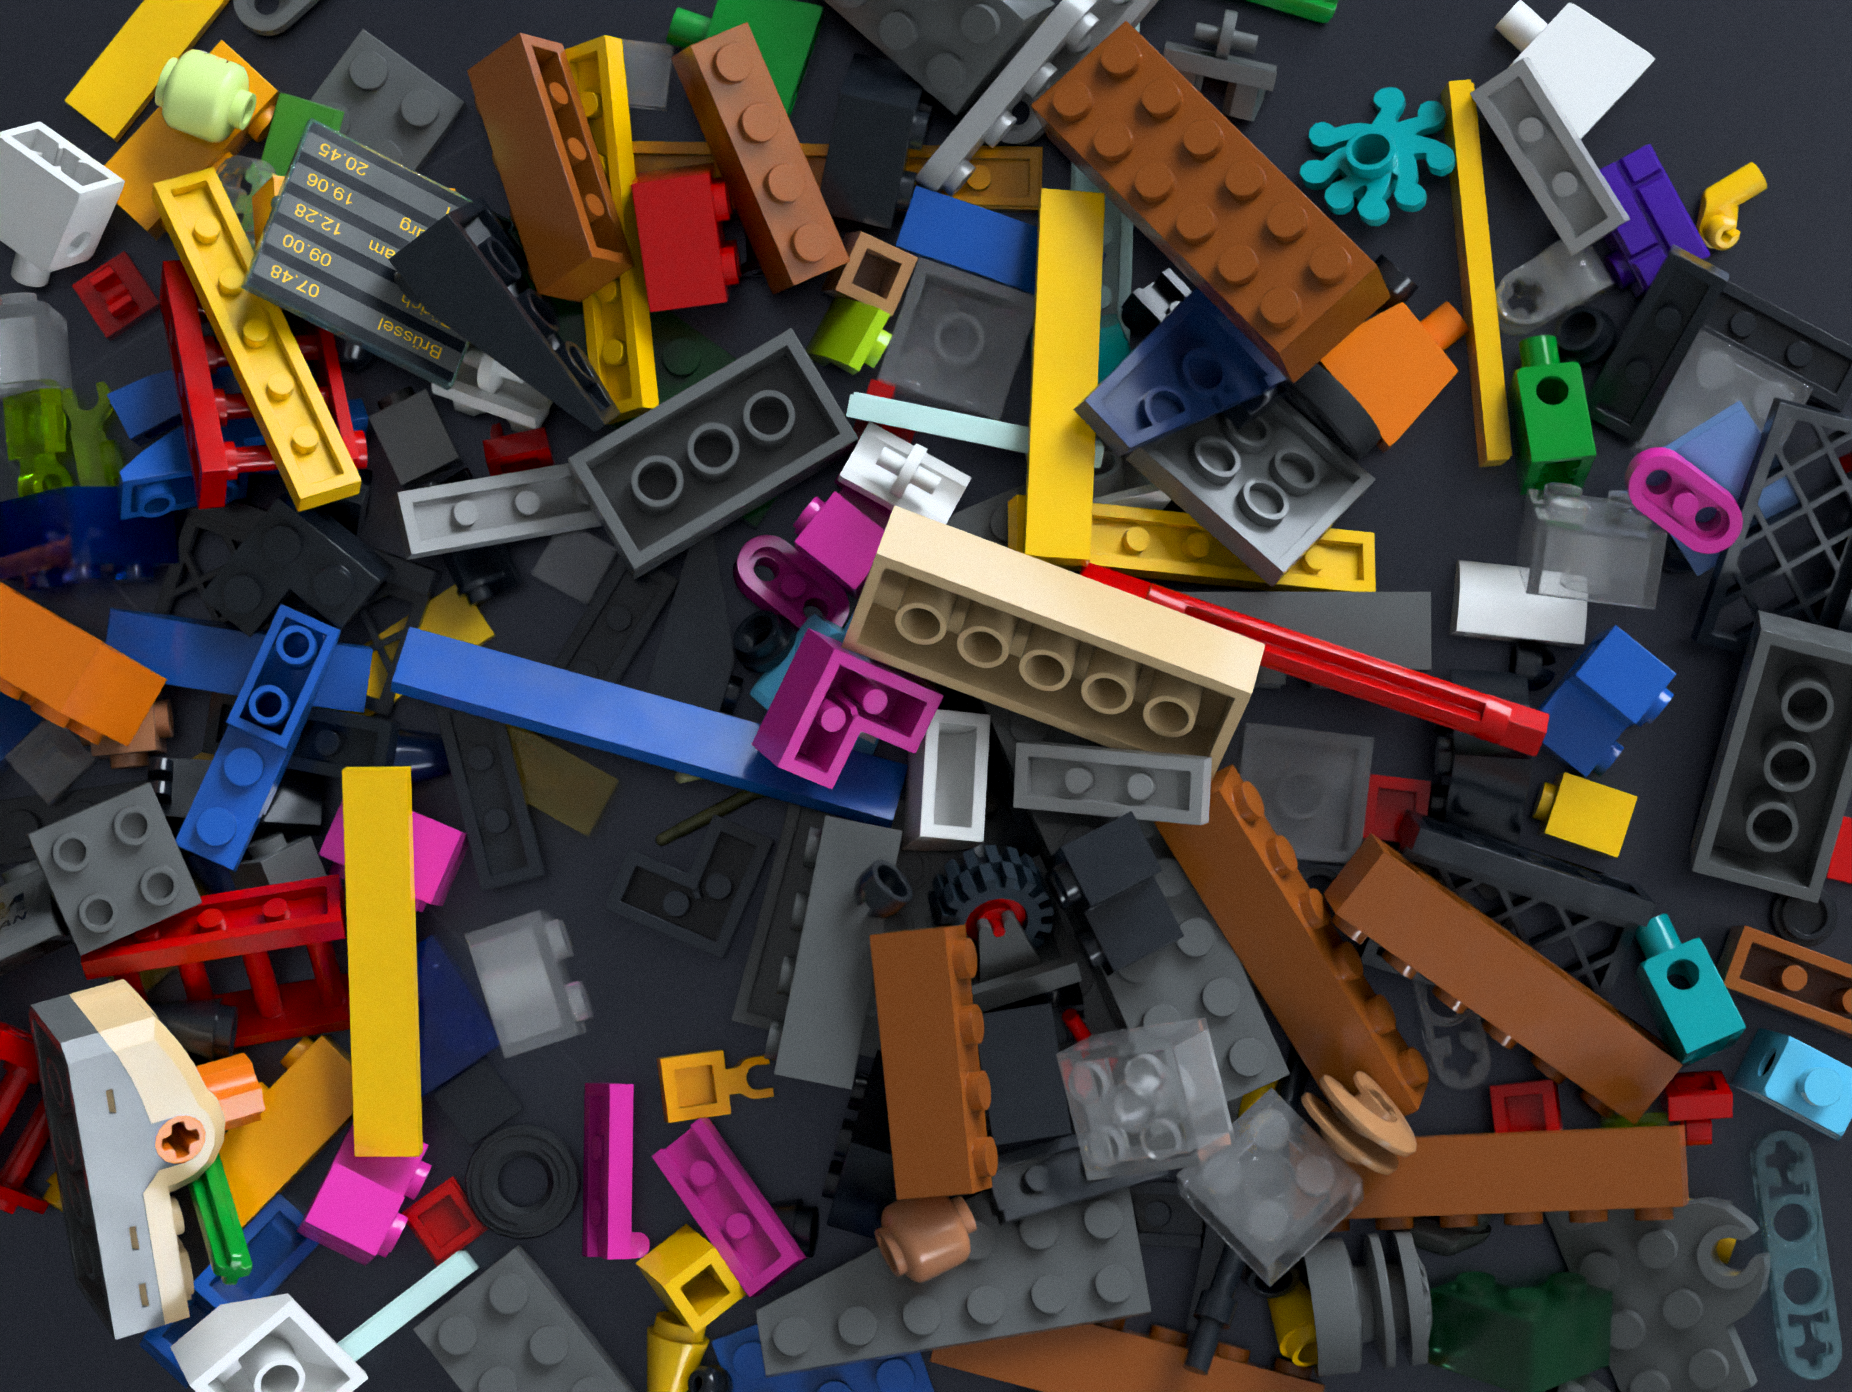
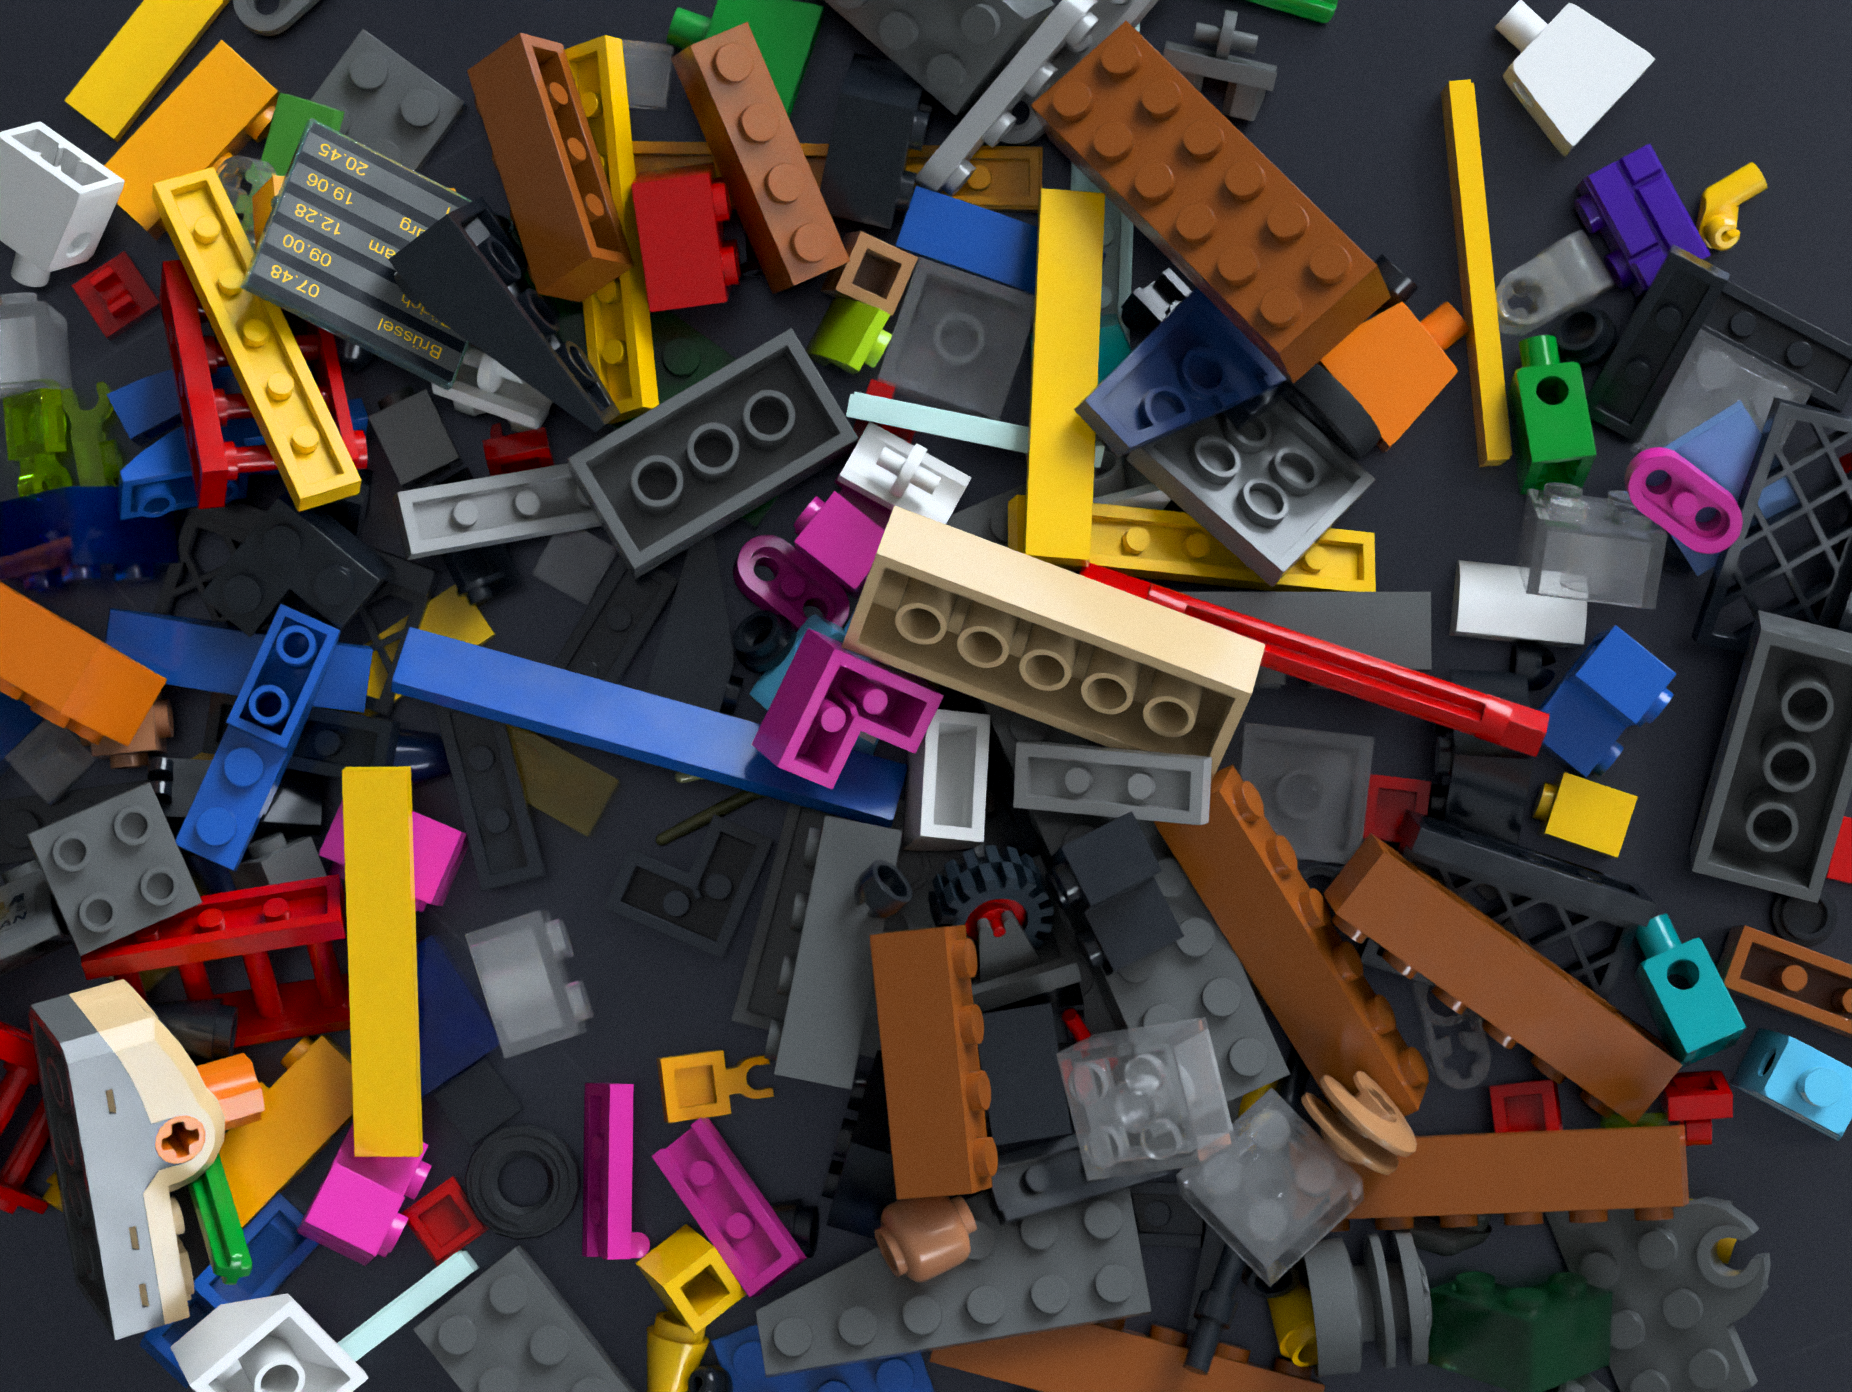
yellowish green head [155,49,256,143] -> none
teal animal [1299,87,1456,226] -> none
light grey plate [1470,57,1631,256] -> none
clear light blue beam [1750,1130,1842,1380] -> none

